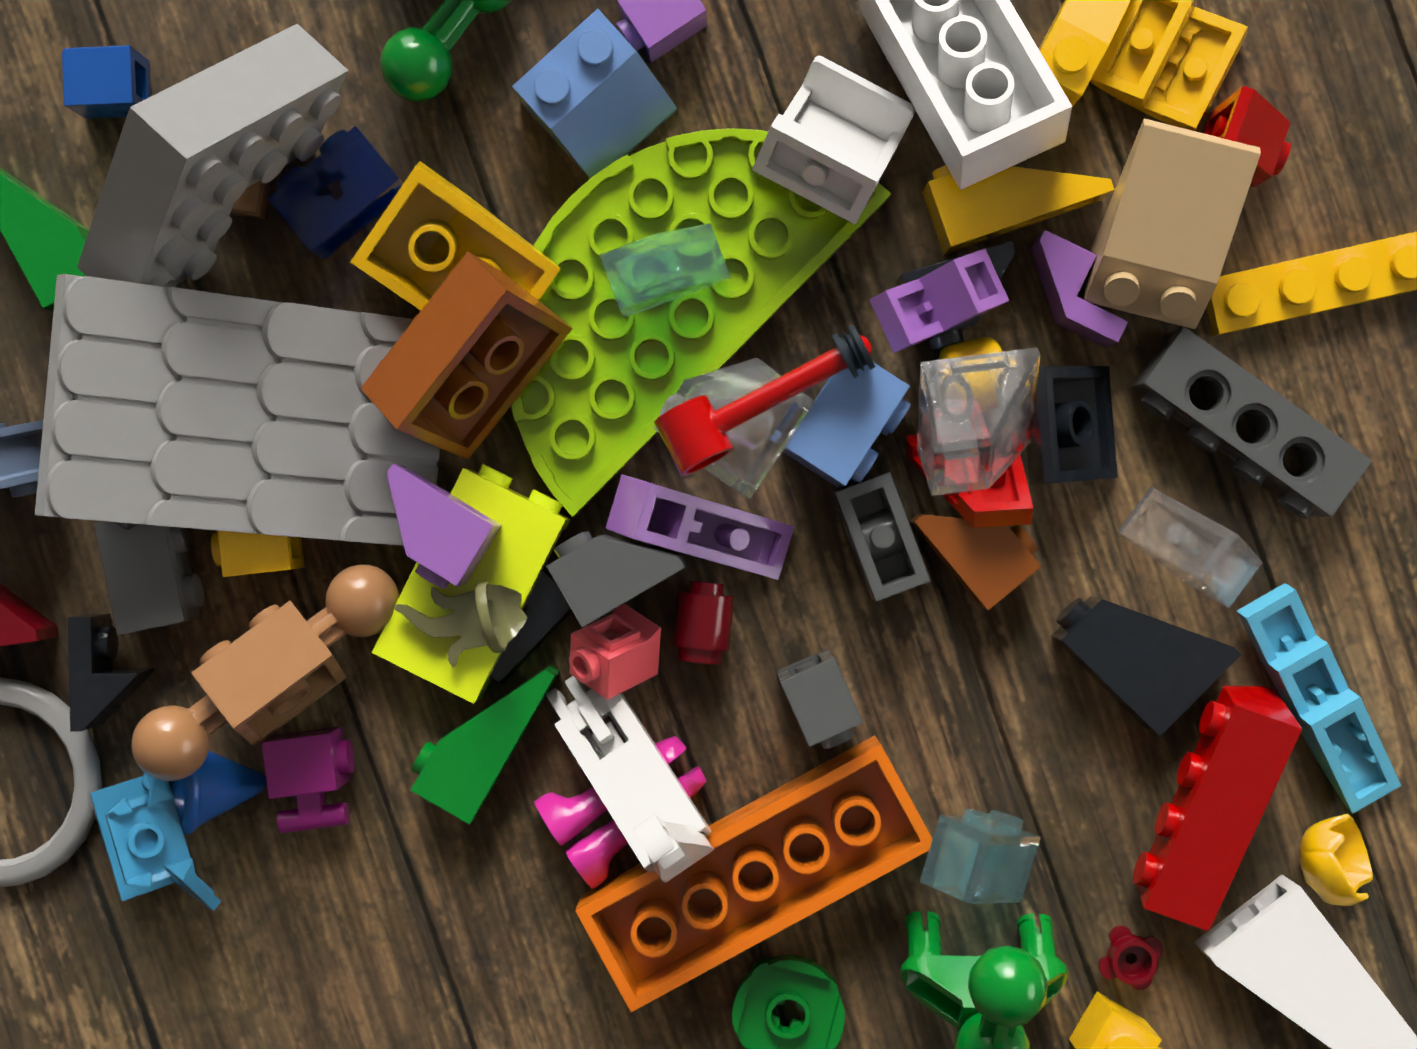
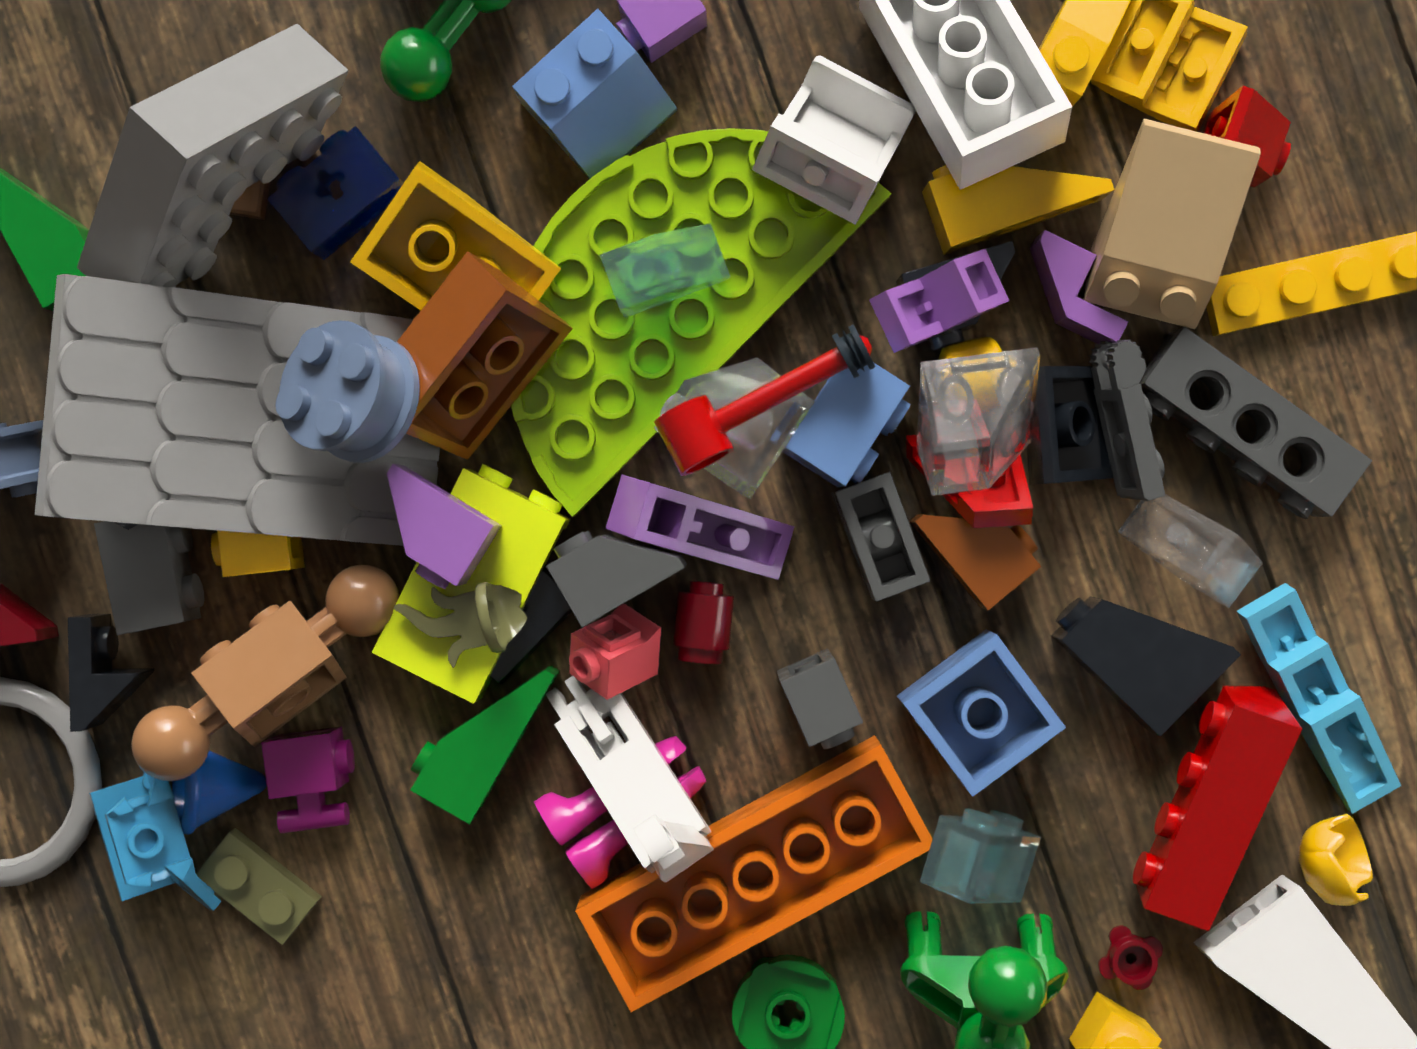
blue panel [62,45,151,119] -> none
none -> olive plate [196,828,322,945]
none -> sand blue wheel [275,320,420,463]
none -> medium blue brick [897,629,1066,797]
none -> dark grey hinge [1089,340,1166,501]

